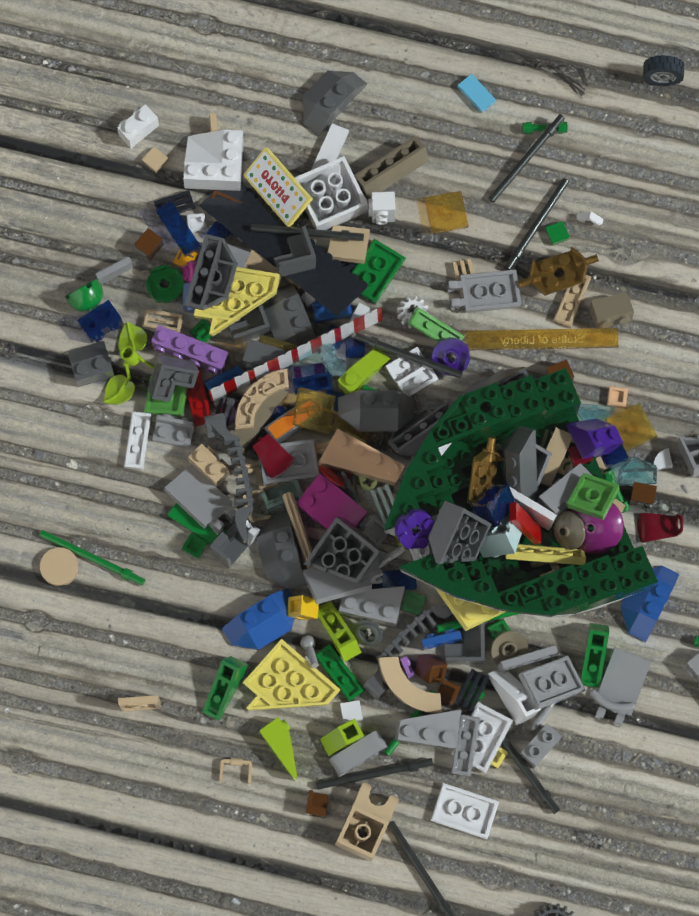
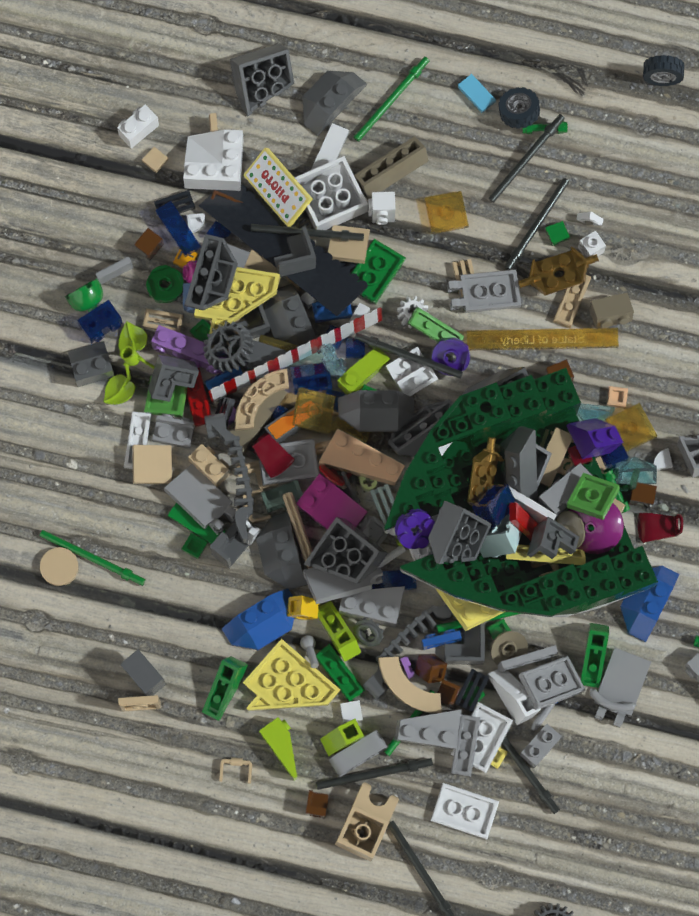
green tile [401,591,426,616] -> none
none -> dark grey panel [121,649,166,696]
none -> tan tile [132,445,172,484]
none -> dark grey gear [203,321,254,373]
none -> dark grey wedge [230,43,294,117]
none -> green bar [354,56,430,142]
none -> black wheel [498,87,540,129]
none -> dark grey panel [527,517,579,559]
none -> white brick [578,231,606,258]
none -> clear green piece [613,468,640,491]

